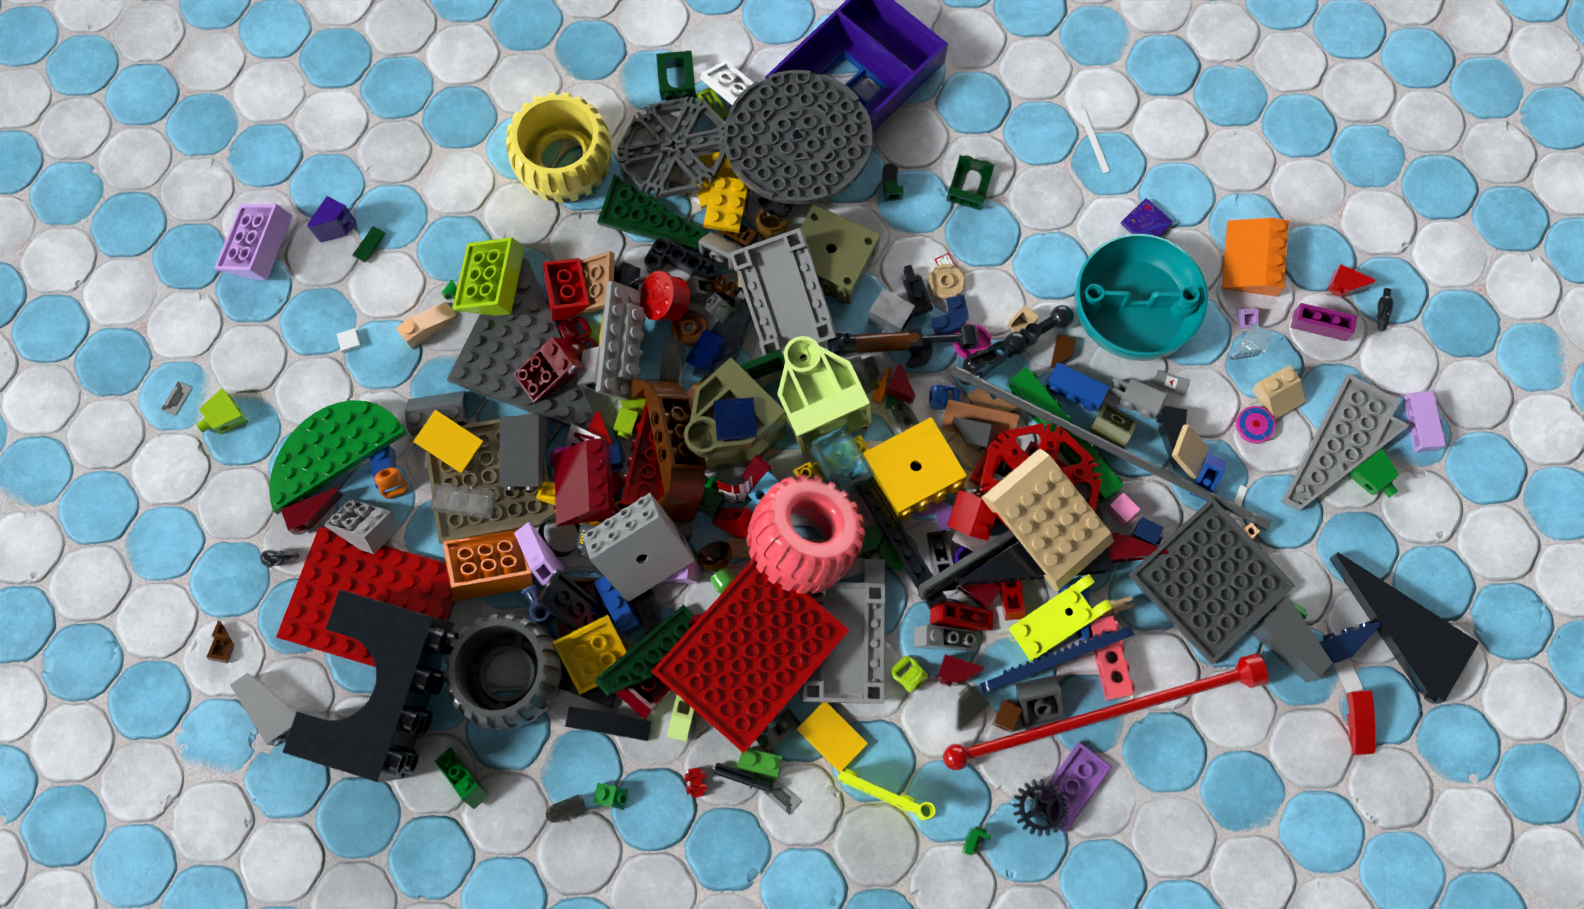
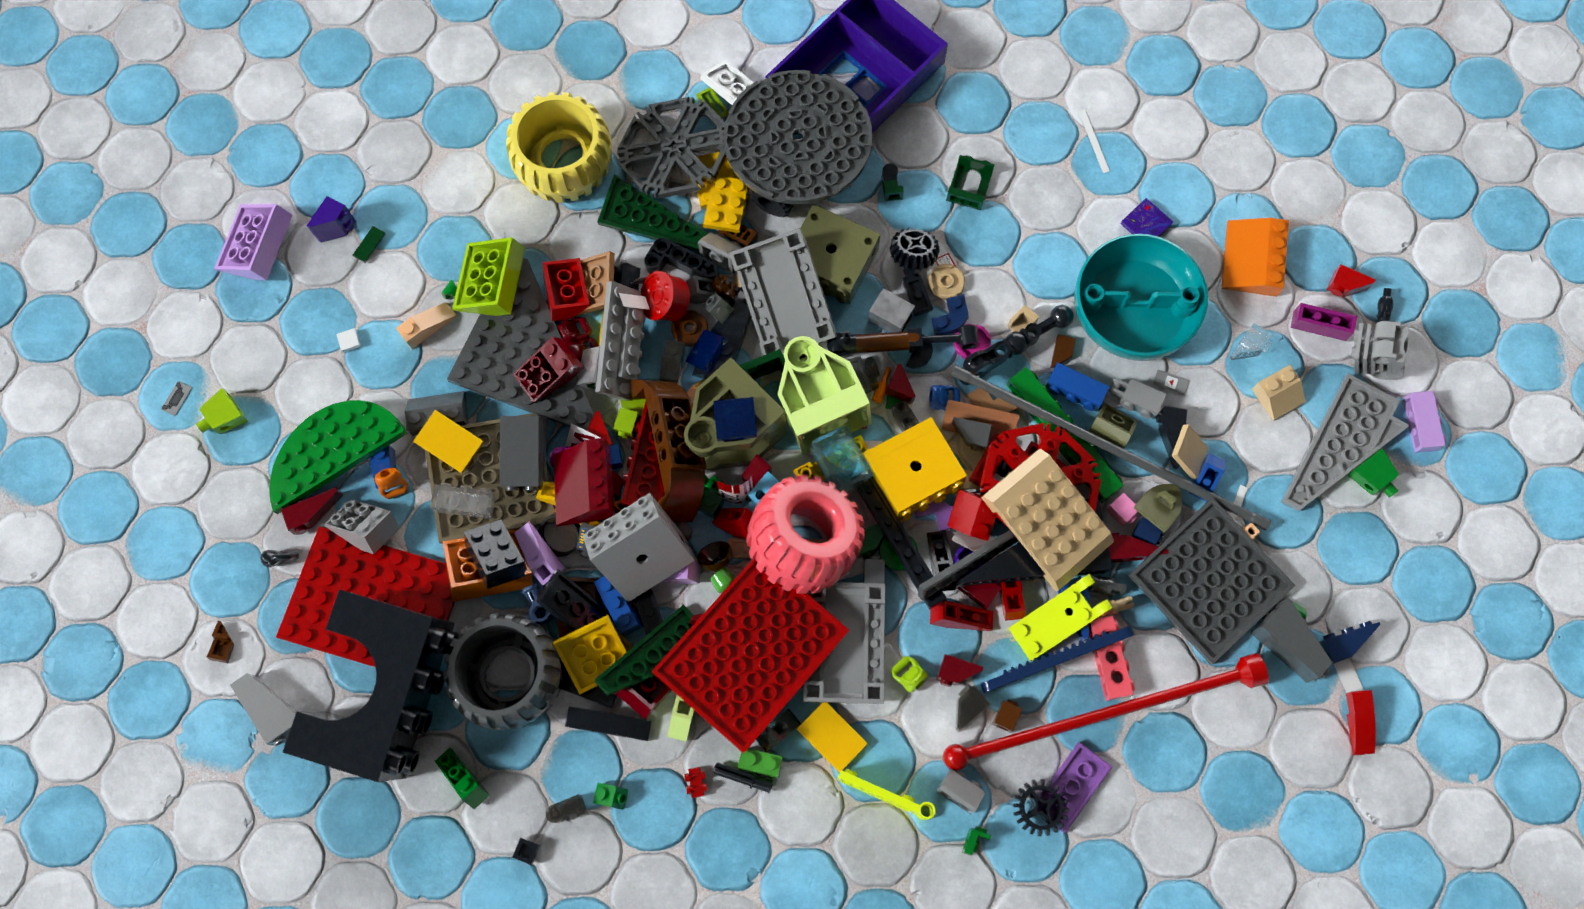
dark green panel [656,50,696,101] -> none
pearl gold hair [756,209,788,240] -> none
sticker [763,778,801,815] -> none
light grey slope [914,625,977,651] -> none
dark grey slope [1015,675,1064,730] -> none
tile [1236,406,1275,444] -> none
lavender slope [1237,307,1259,329] -> none
black slope [1329,552,1479,704] -> none
none -> brick [464,519,525,590]
none -> black plate [512,838,540,865]
none -> white sticker [619,293,650,310]
none -> black gear [889,227,940,271]
none -> light grey slope [936,769,985,814]
none -> dark grey hinge [1089,574,1127,596]
none -> olive shield [1133,484,1182,533]
none -> light grey piece [1351,321,1409,380]

